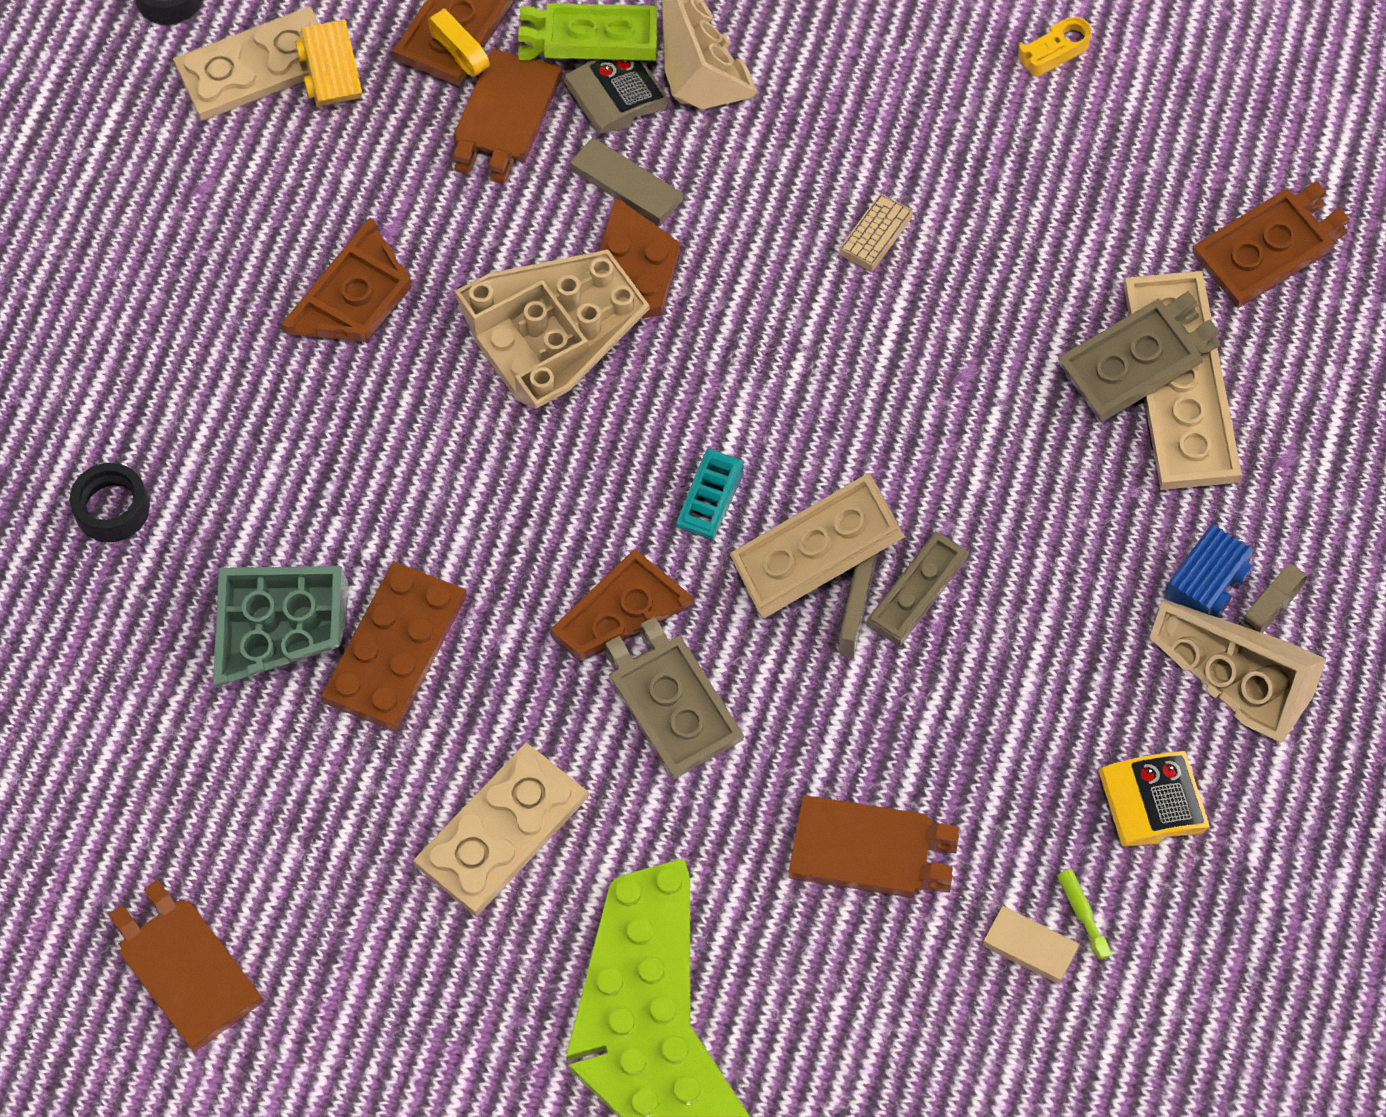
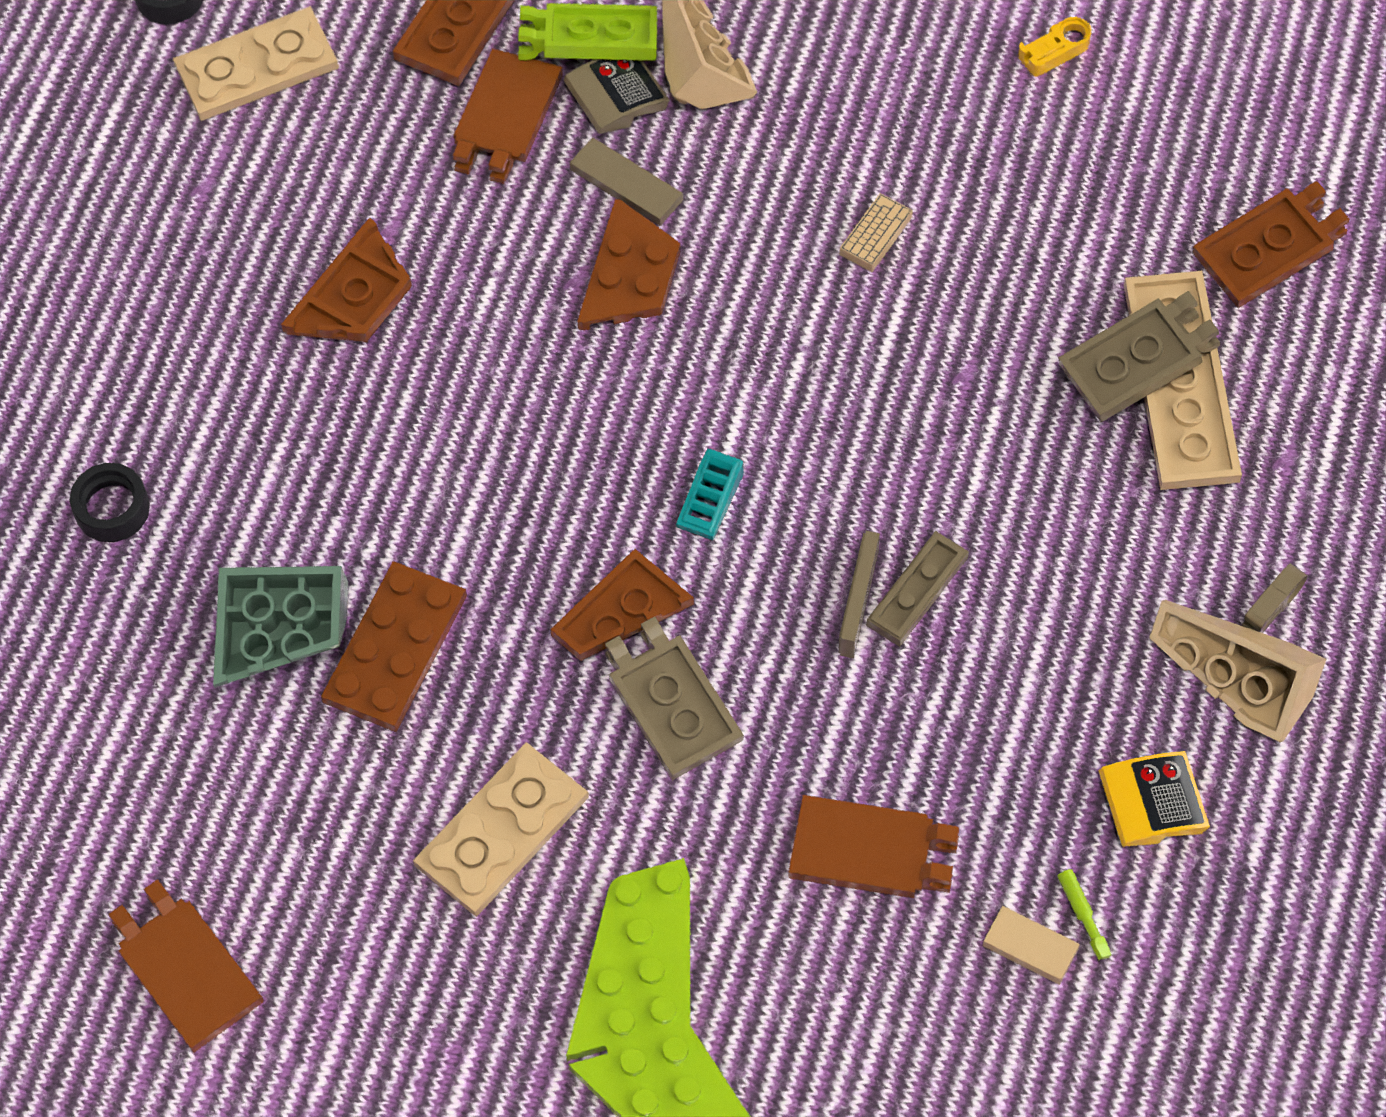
yellow brick [295,20,362,107] -> none
yellow piece [429,8,490,77] -> none
tan wedge [455,250,649,409] -> none
tan piece [729,473,905,619] -> none
blue brick [1164,524,1254,616] -> none

